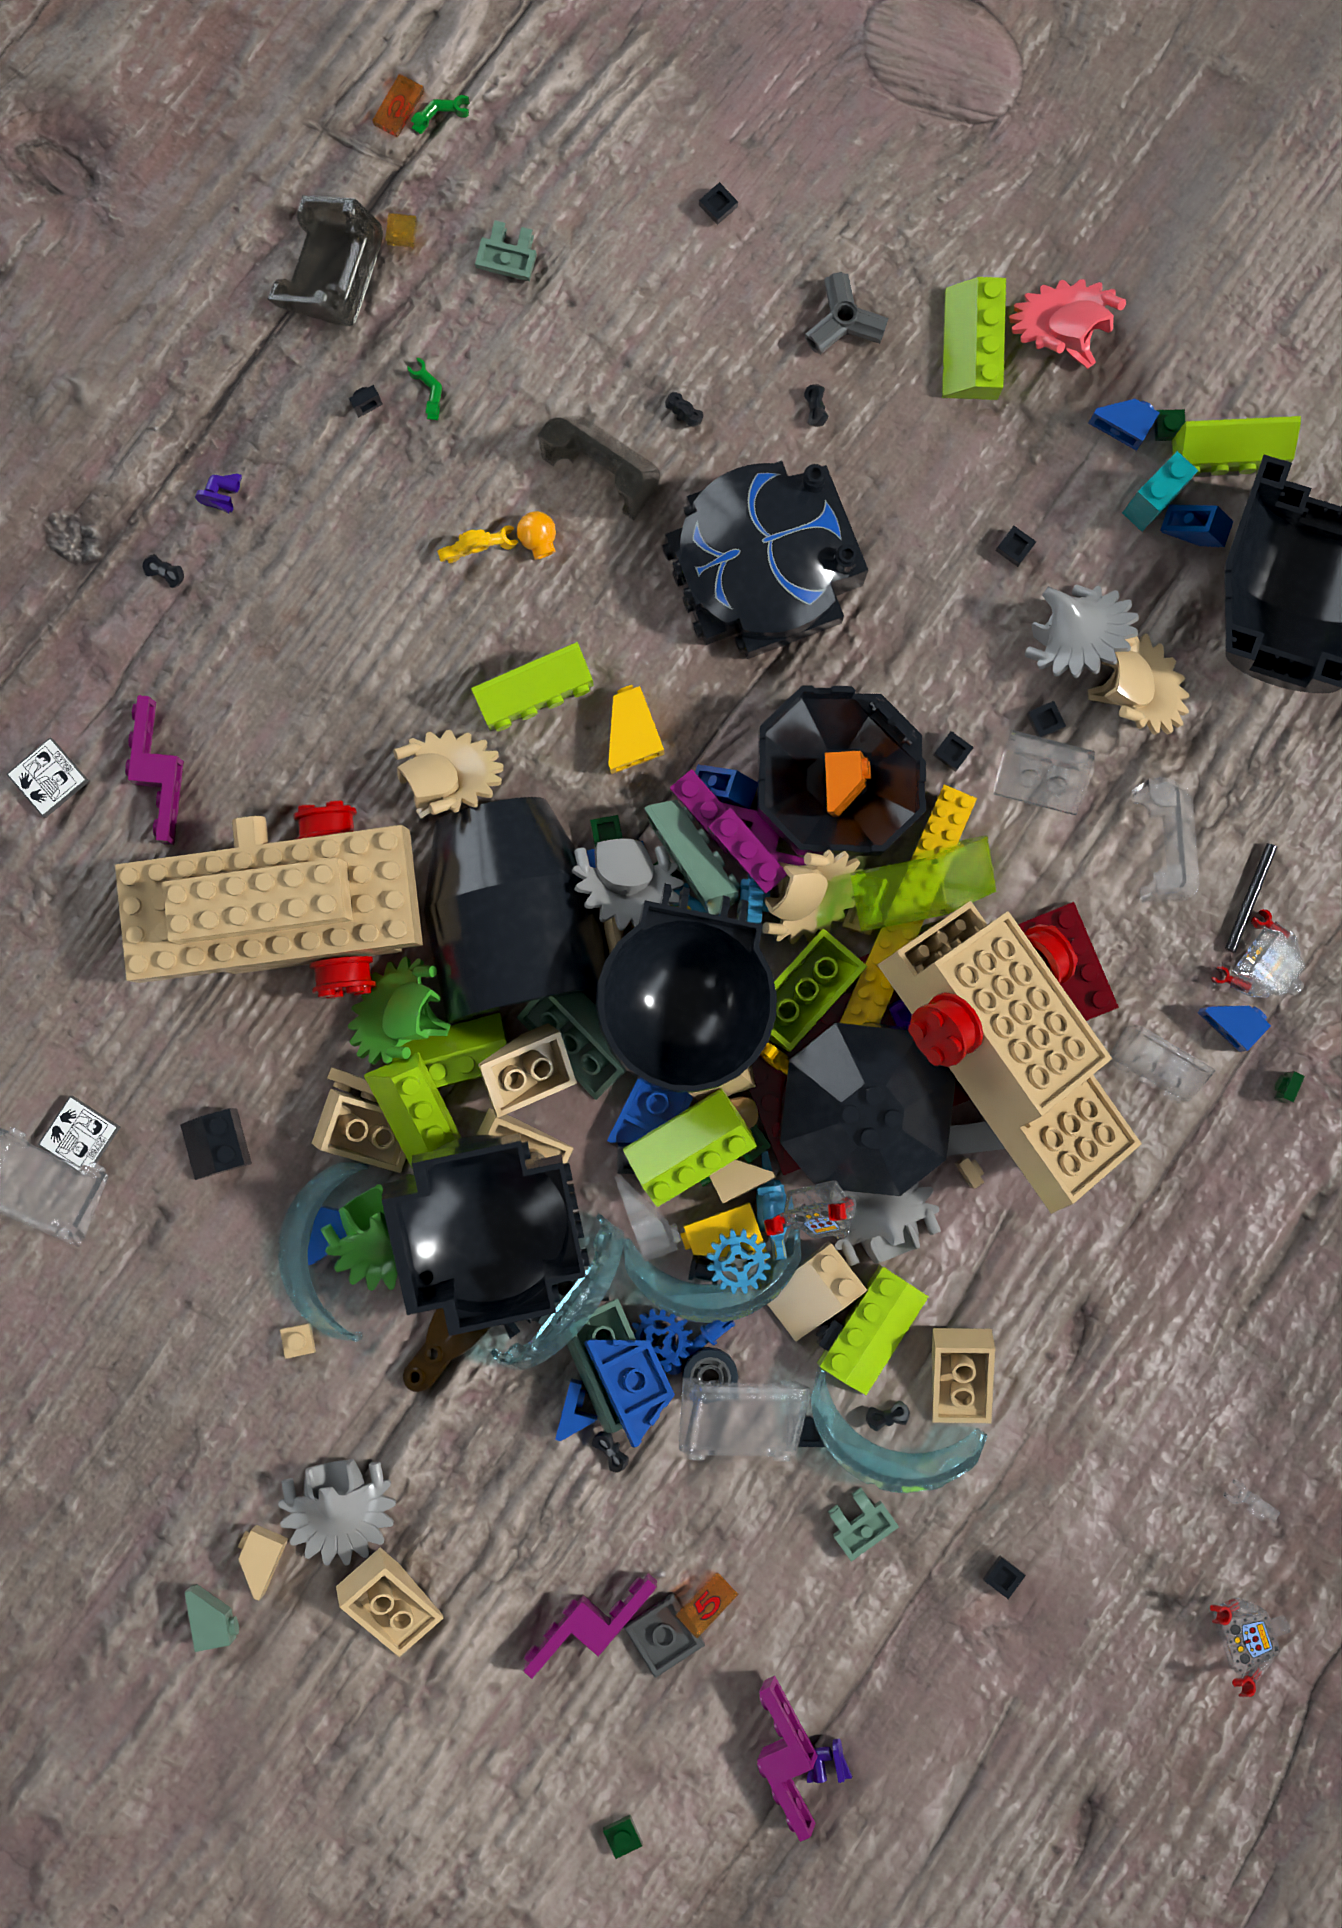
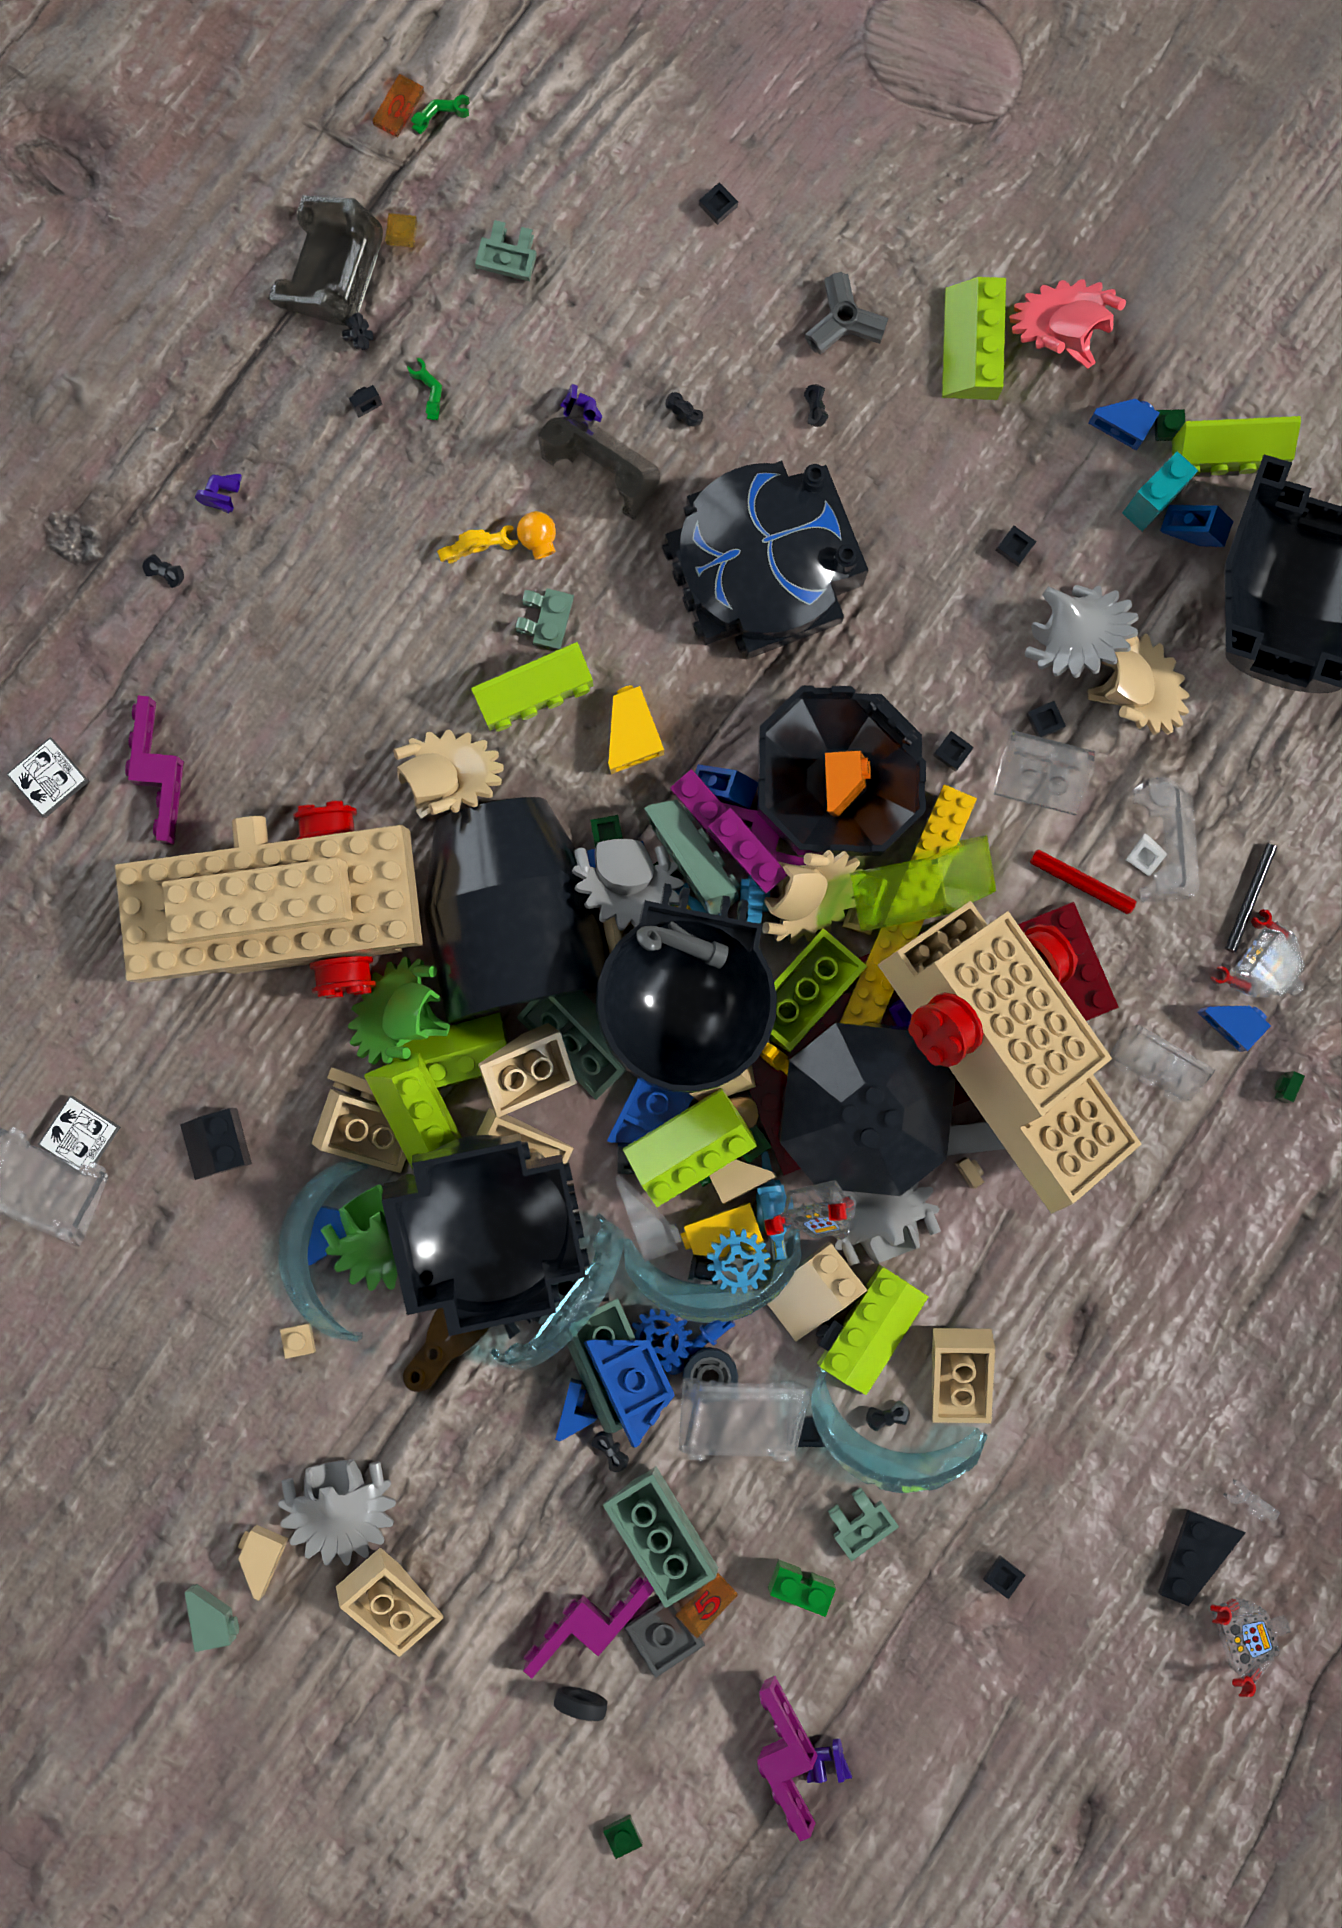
none -> black plant [342,312,373,350]
none -> sand green plate [515,588,574,651]
none -> black tyre [554,1686,608,1721]
none -> dark purple piece [560,384,602,422]
none -> sand green slope [603,1466,719,1608]
none -> dark grey plant [636,922,728,968]
none -> green brick [768,1559,836,1617]
none -> red axle [1030,850,1136,914]
none -> white slope [1126,833,1167,877]
none -> black wing [1158,1509,1246,1606]

